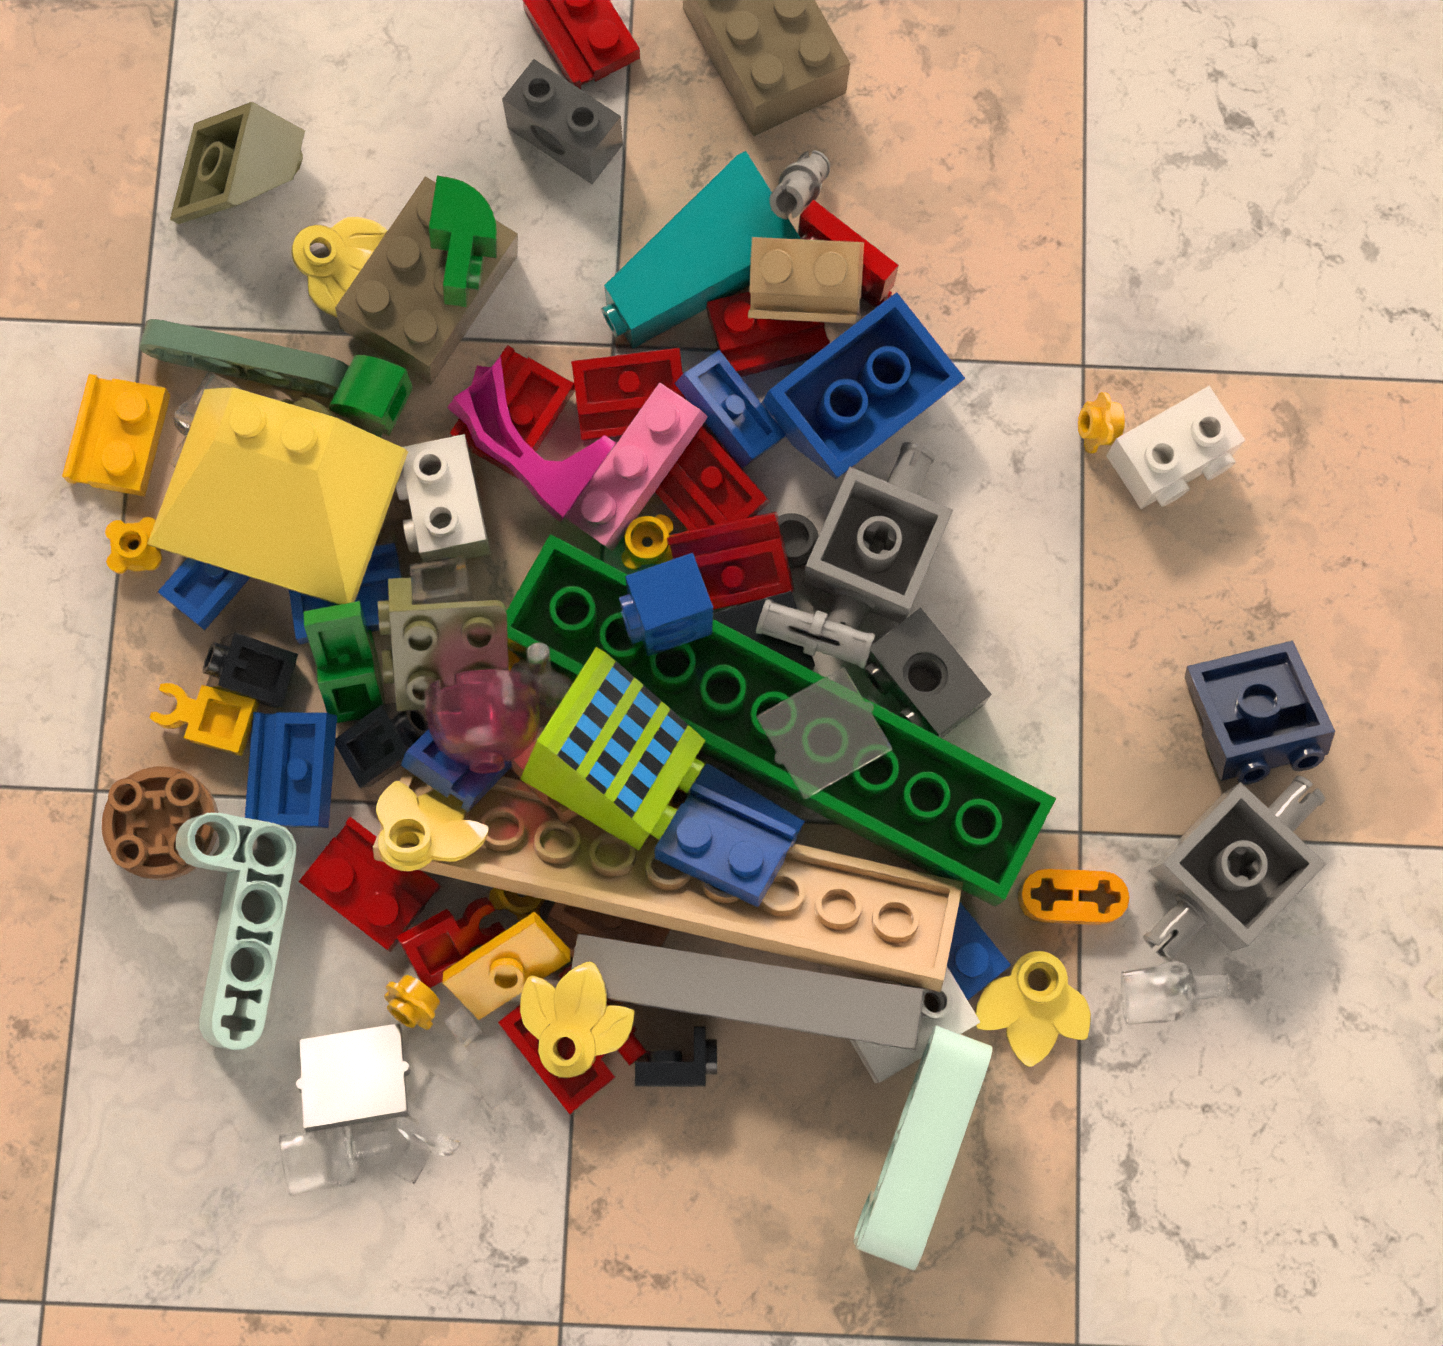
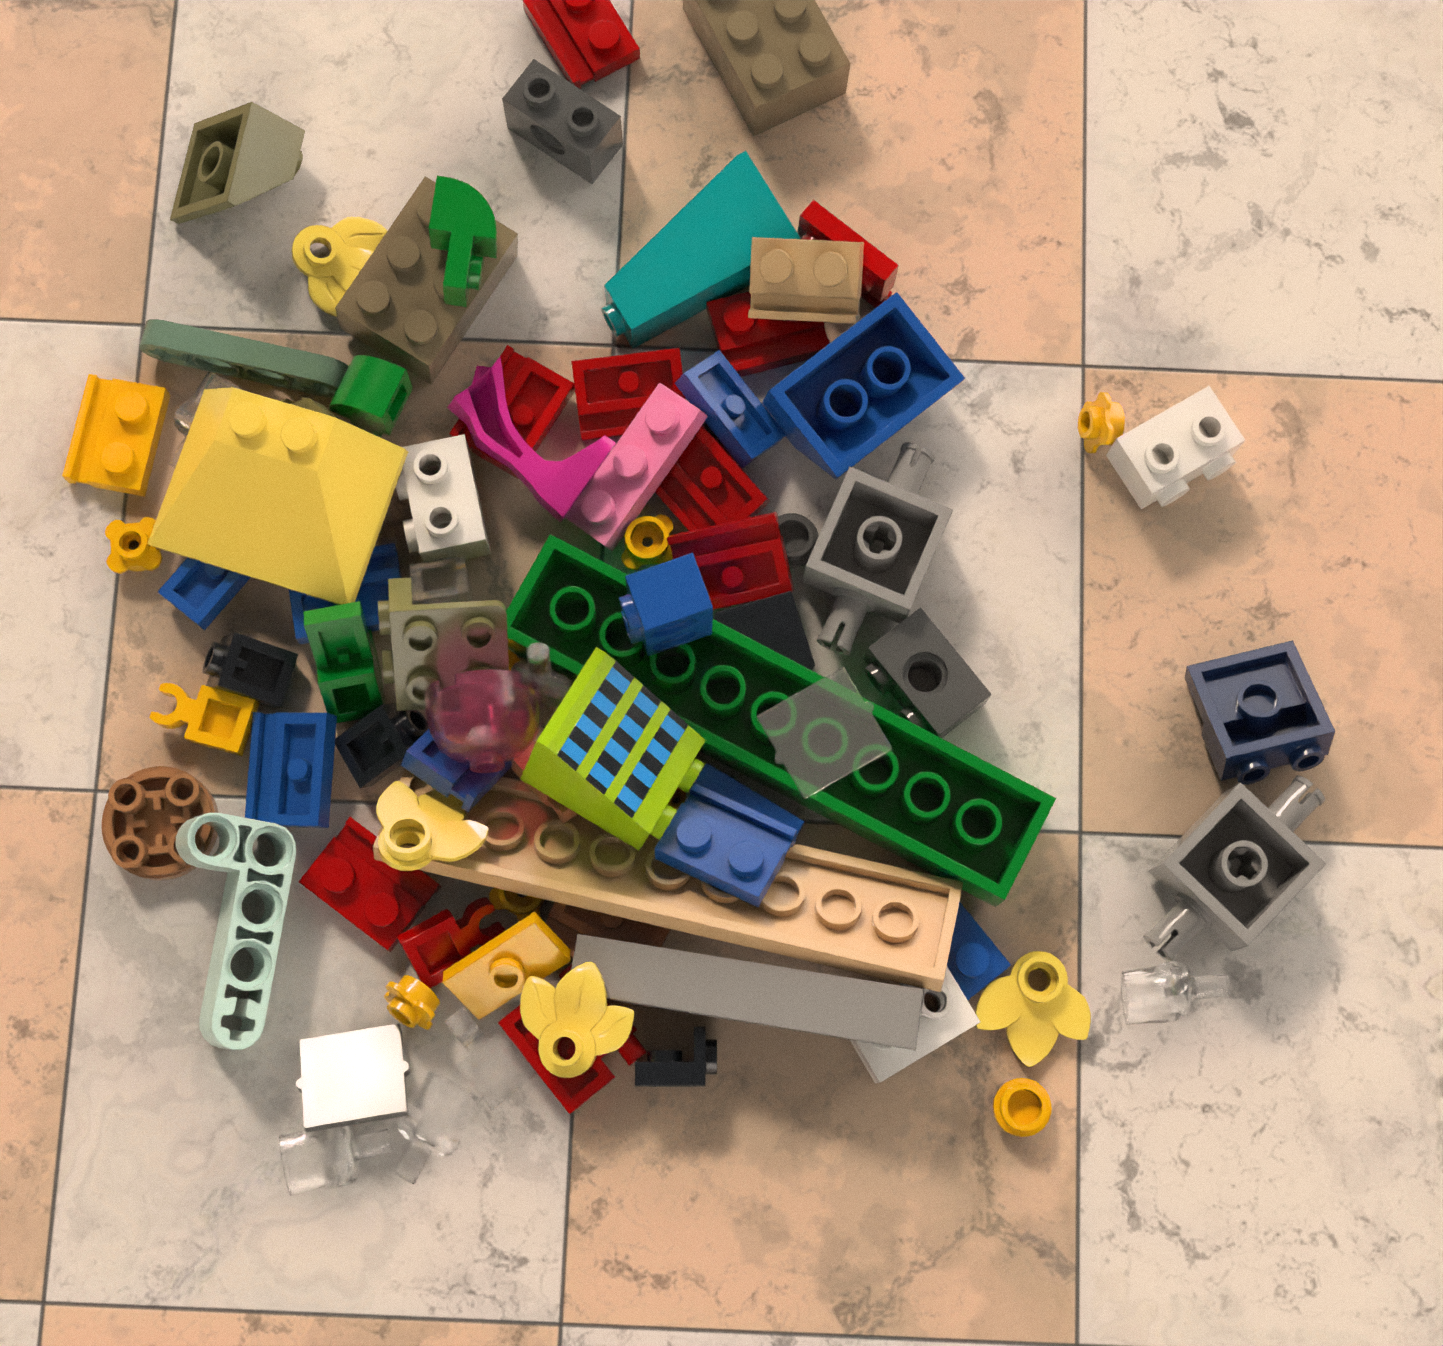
light grey pin [756,599,875,668] -> none
light grey pin [770,150,830,219] -> none
light aqua beam [853,1025,992,1271] -> none
light orange beam [1018,869,1130,925] -> none
none -> yellow plate [993,1078,1052,1137]

